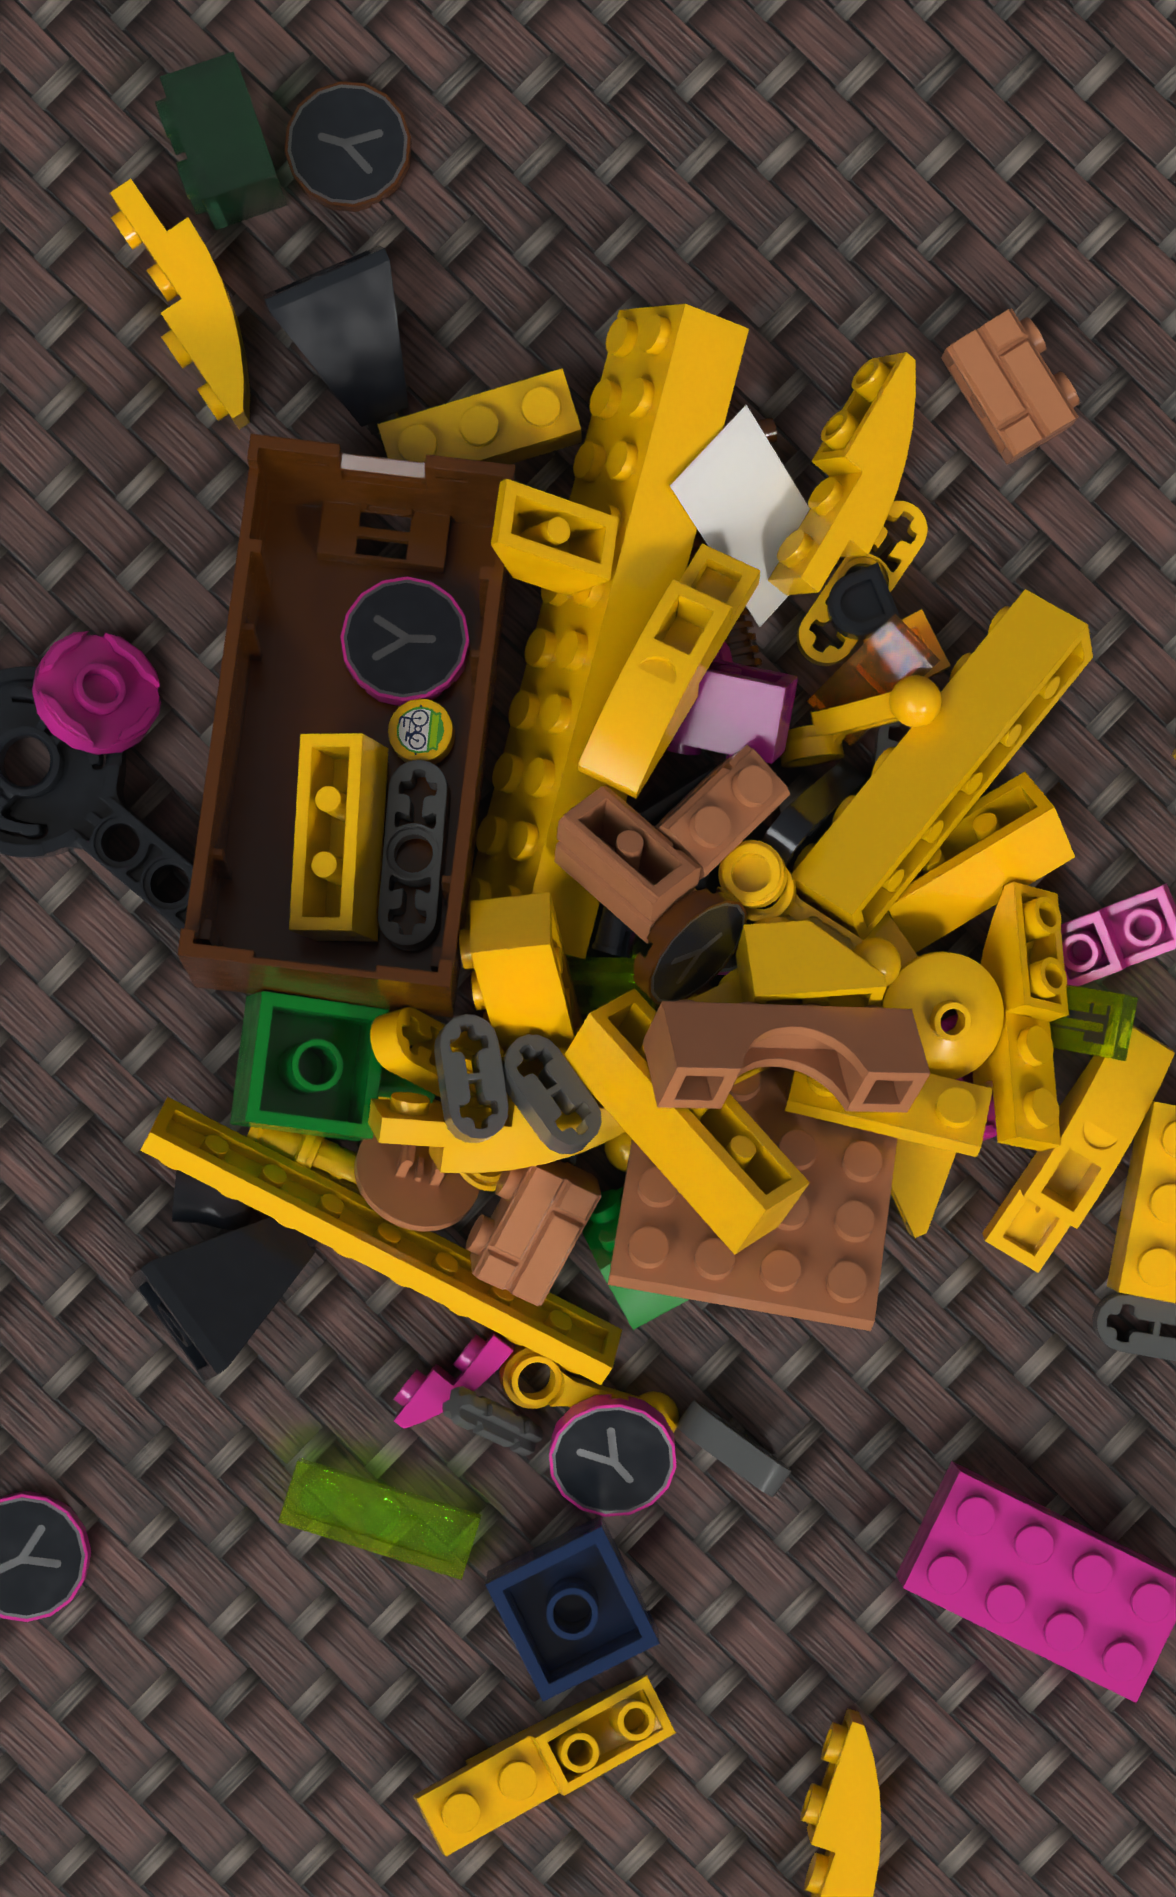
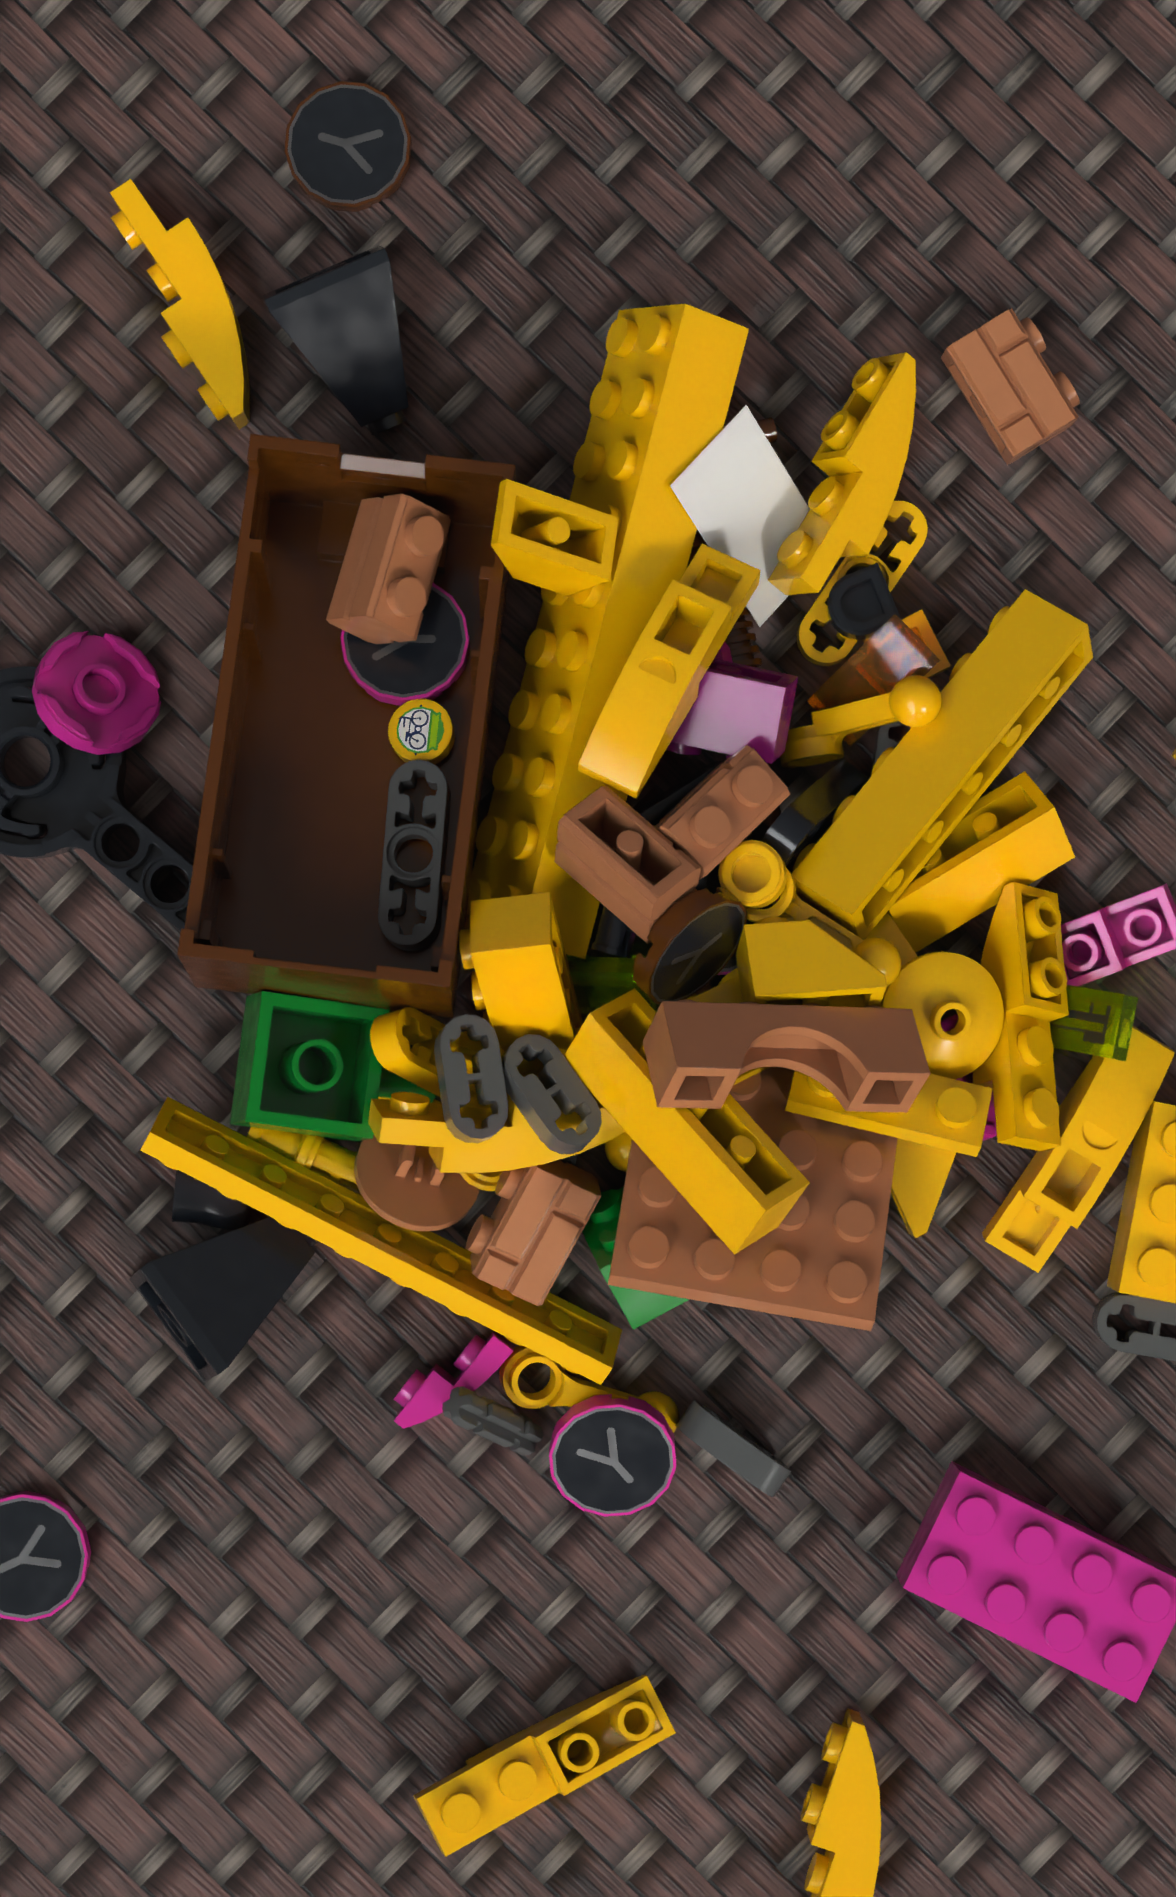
clear green brick [155,51,287,230] -> none
clear neon green plate [278,1458,481,1580] -> none
yellow brick [289,733,388,942] -> none
yellow brick [377,368,582,464] -> none
dark blue brick [485,1515,660,1701] -> none
none -> nougat brick [326,494,451,645]

